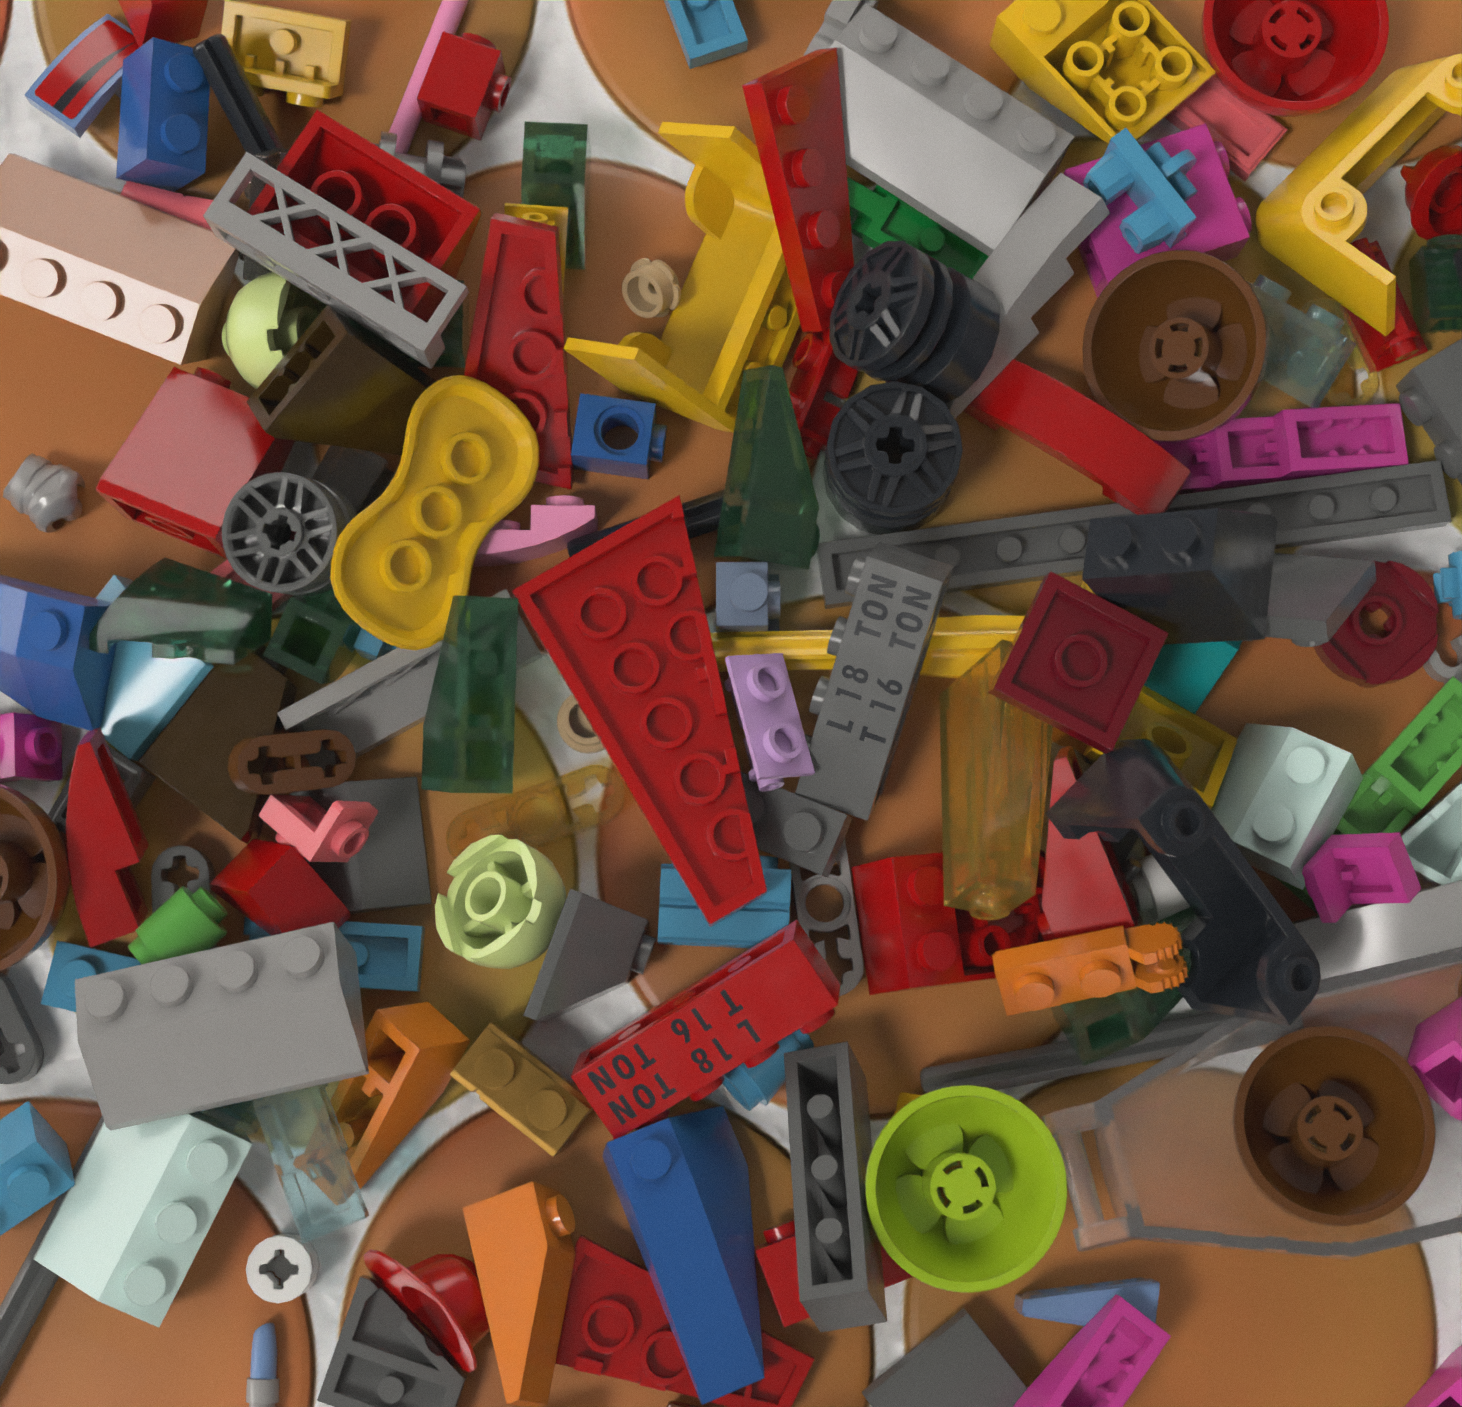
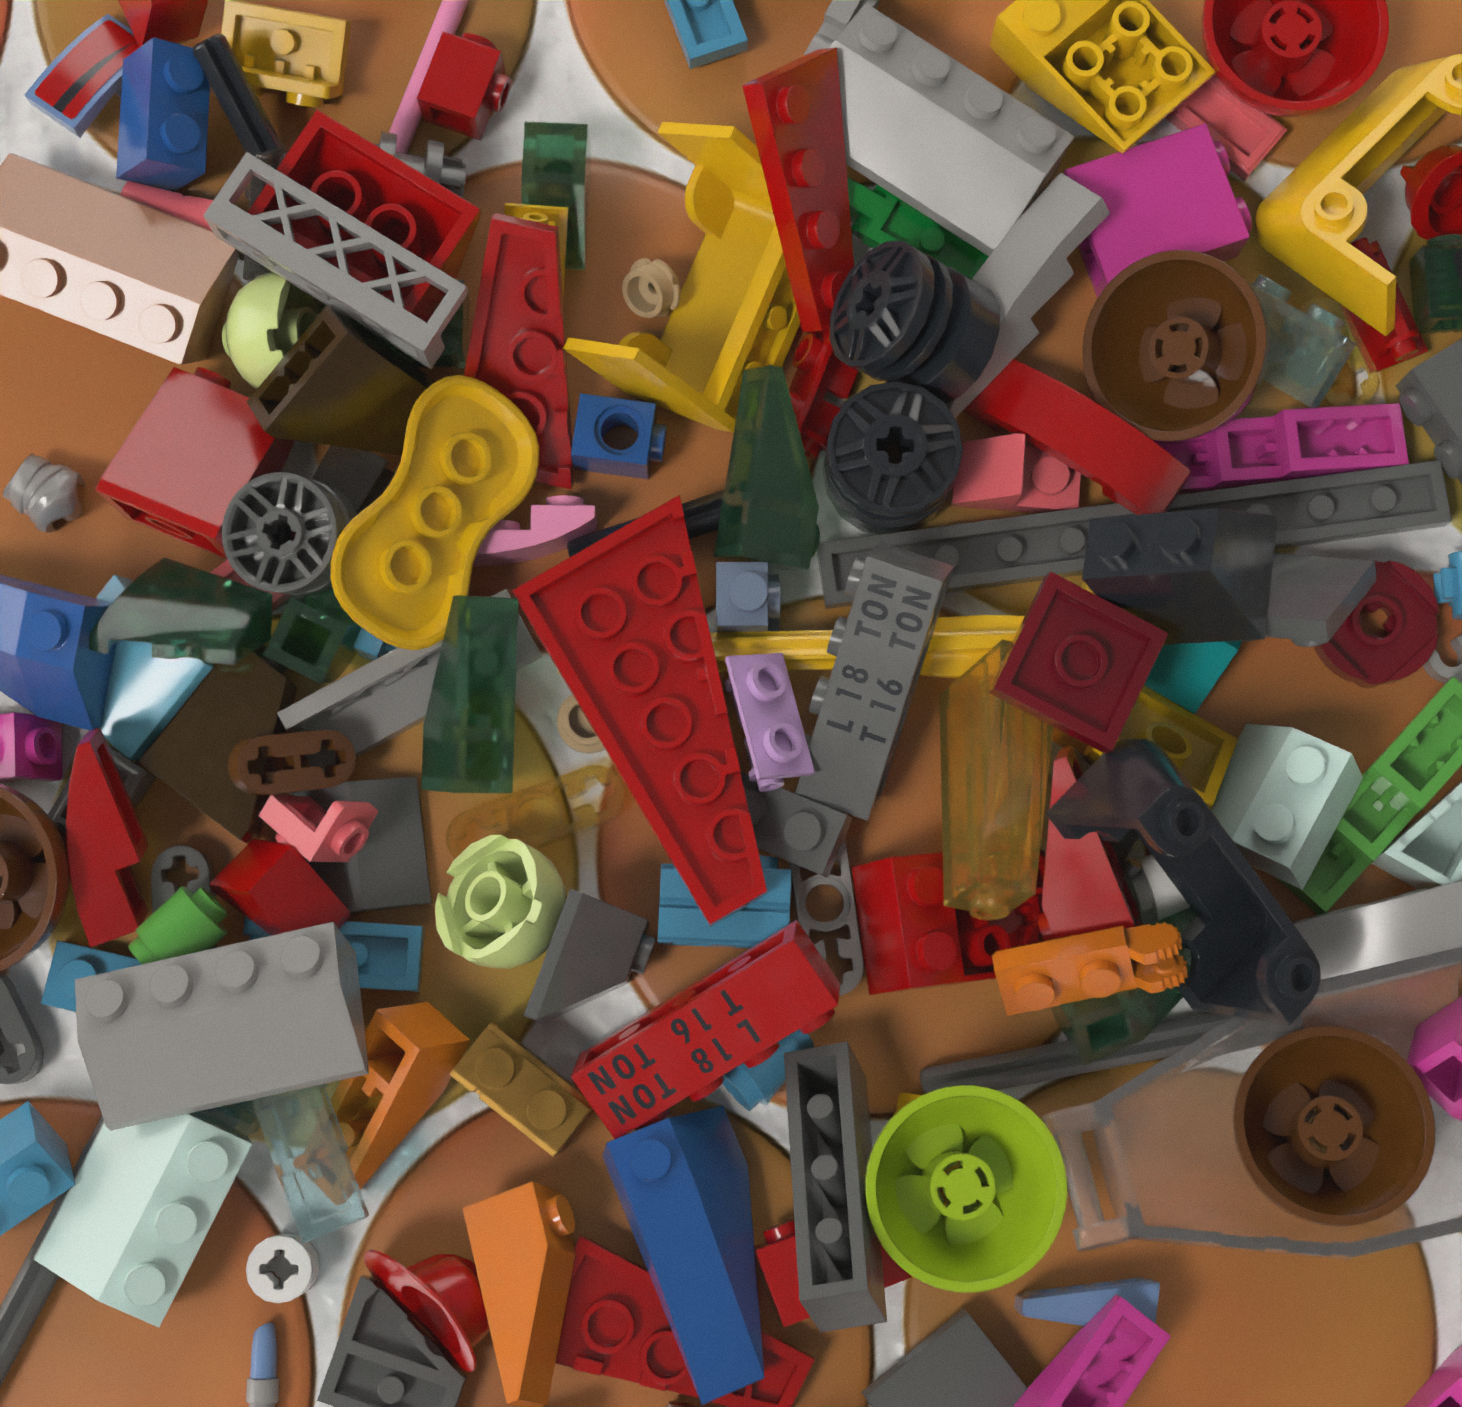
dark azure hips [1083,128,1198,254] -> none
dark pink bracket [1302,832,1421,923] -> none
none -> coral slope [951,433,1081,513]

